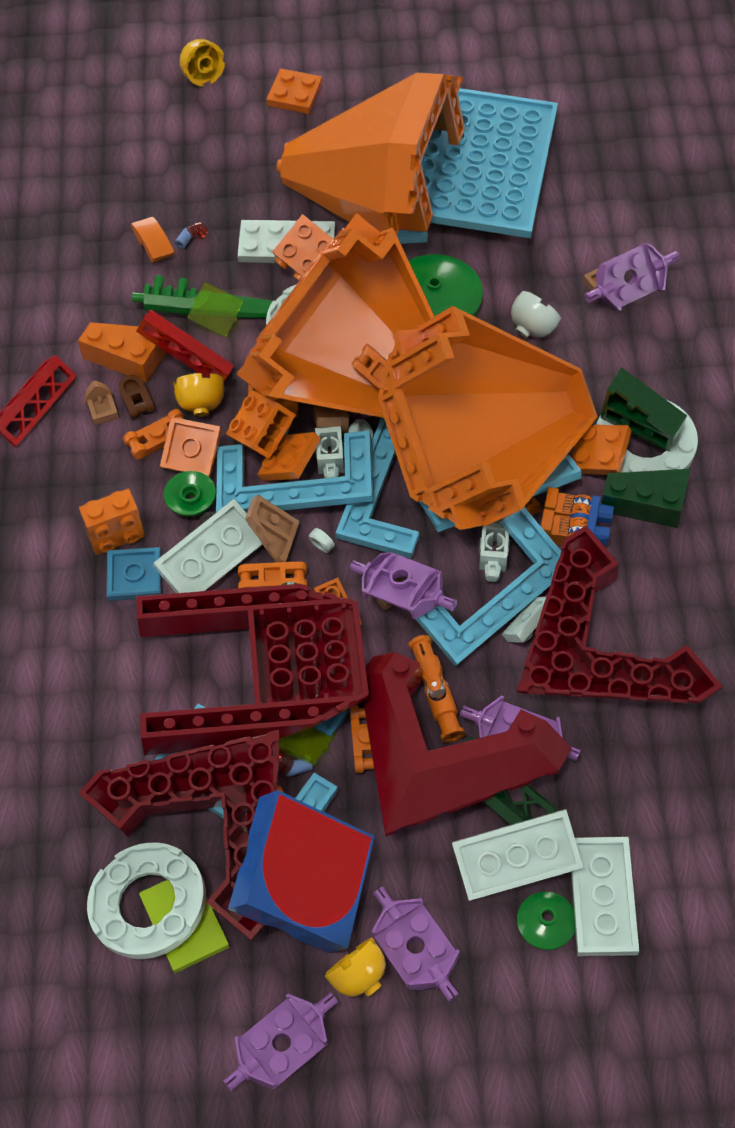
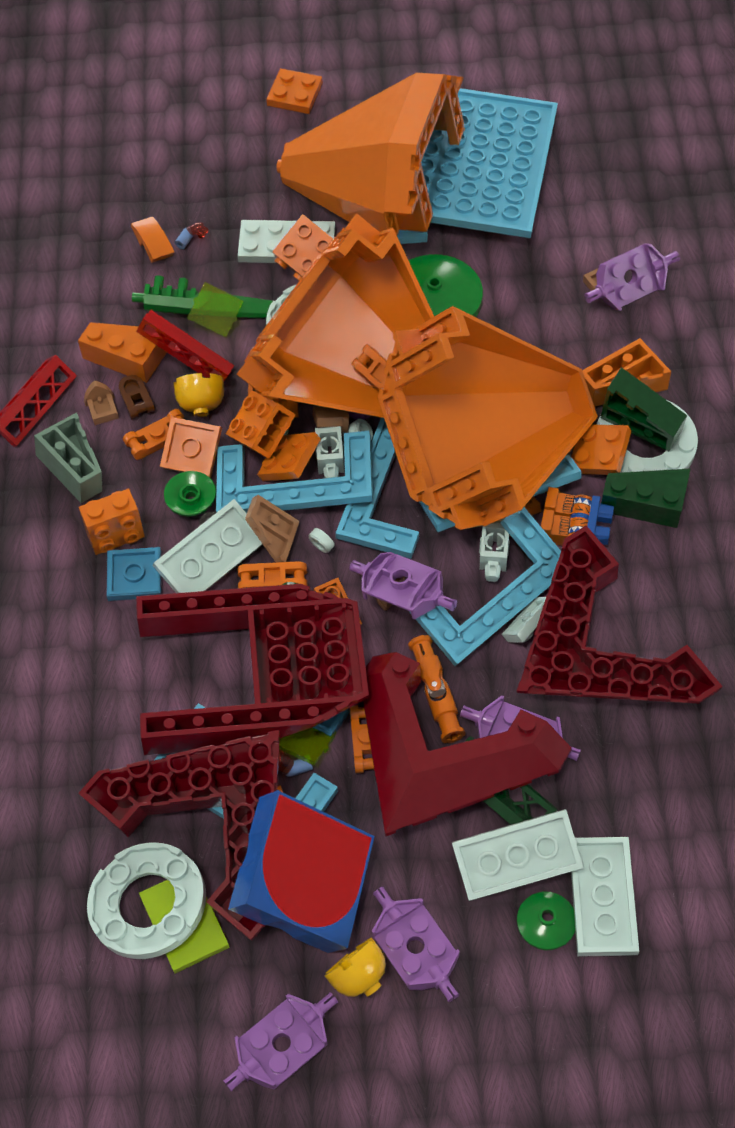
yellow cylinder [179,39,225,86] -> none
light aqua cylinder [511,291,561,338] -> none
none -> sand green wedge [34,412,102,503]
none -> orange wedge [582,338,671,406]

